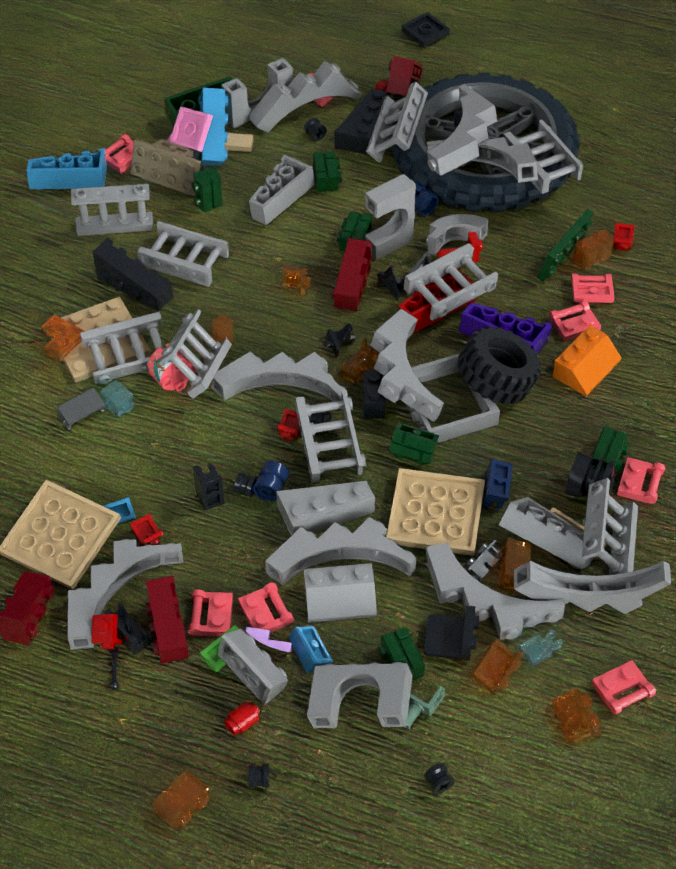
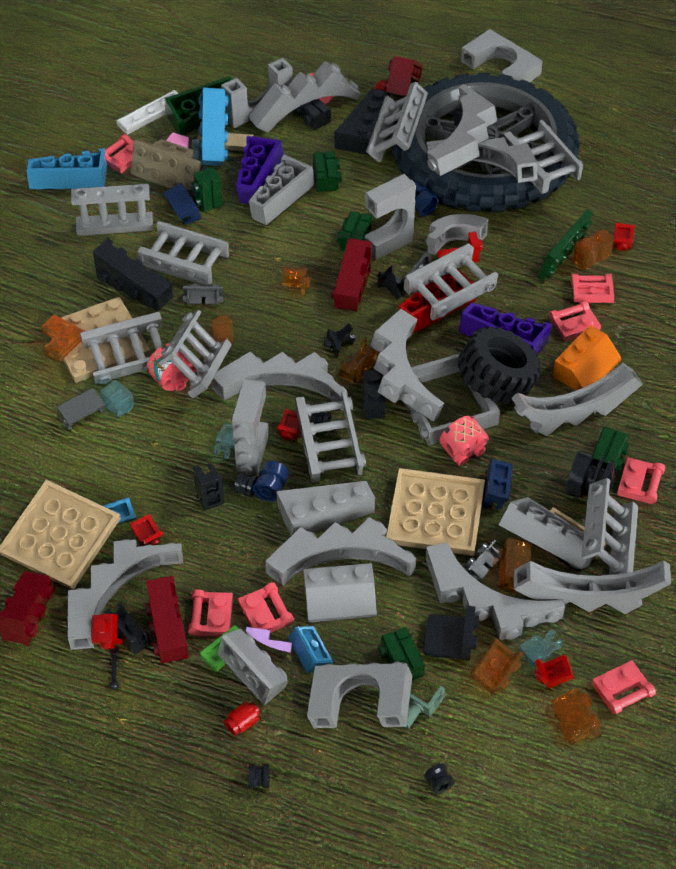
clear orange brick [152,770,210,830] -> none
bright pink plate [170,107,213,152] -> none
black wheel [304,118,327,141] -> none
dark green brick [389,423,439,465] -> none
black plate [401,12,450,48] -> none
none -> white tile [116,90,178,135]
none -> dark blue hinge [164,183,202,225]
none -> dark grey hinge [183,284,224,305]
none -> clear light blue plate [214,423,234,459]
none -> light grey arch [232,379,269,476]
none -> dark purple wedge [236,136,284,205]
none -> black brick [293,99,331,130]
none -> coral brick [439,415,489,466]
none -> light grey arch [461,29,542,82]
none -> light grey arch [512,363,643,436]
none -> red bracket [534,654,575,688]

